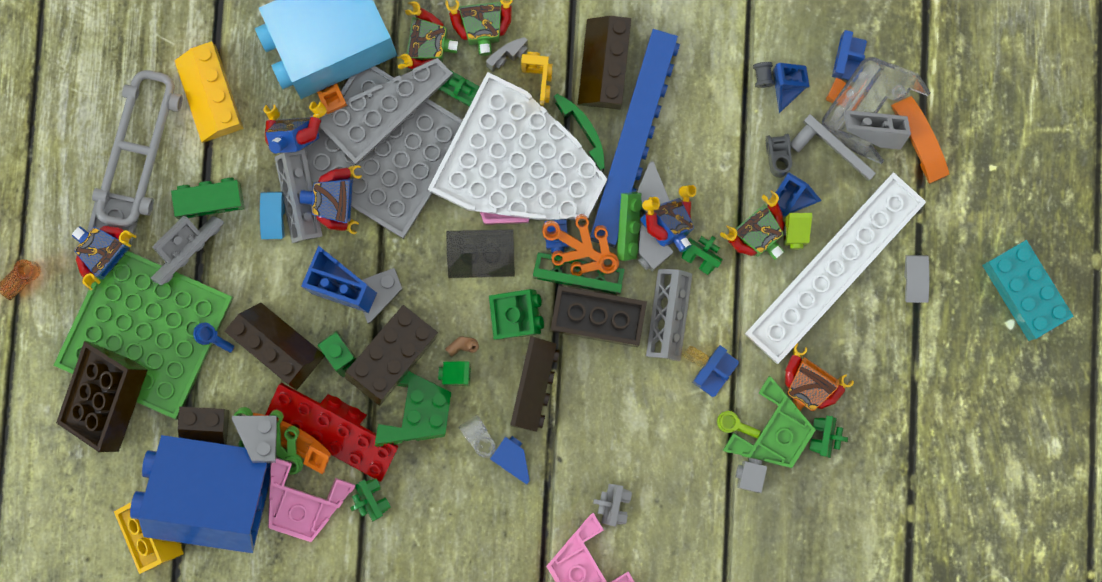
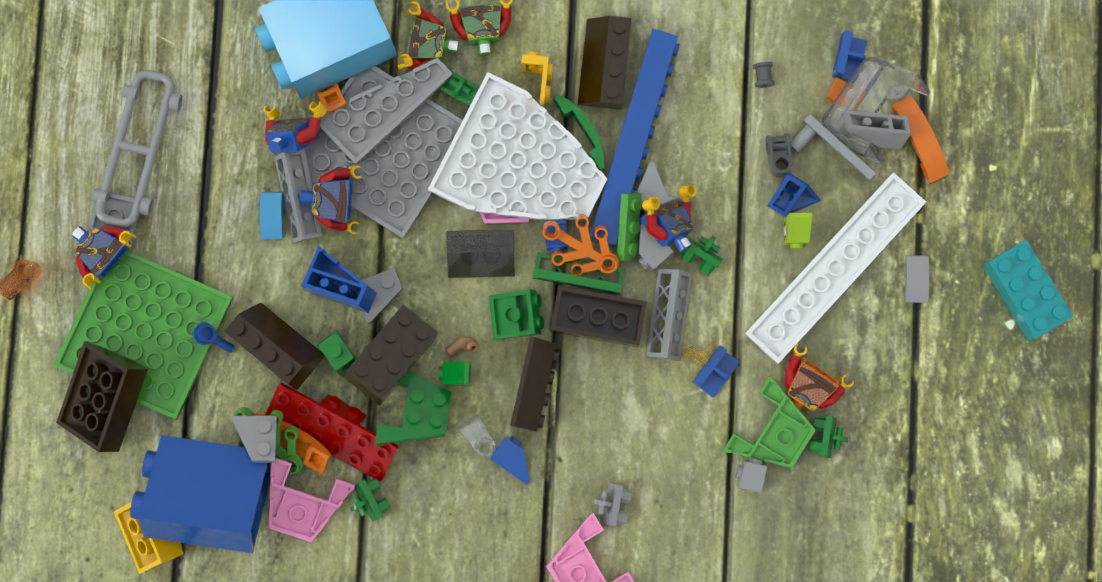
light grey bracket [151,216,224,285] -> none
green brick [171,178,245,220] -> none
yellow slope [175,41,244,143] -> none
dark brown slope [178,406,229,445] -> none
light grey slope [486,37,528,72] -> none
lime plate [717,411,761,439] -> none
torso [720,190,785,260] -> none
blue slope [772,63,810,113] -> none

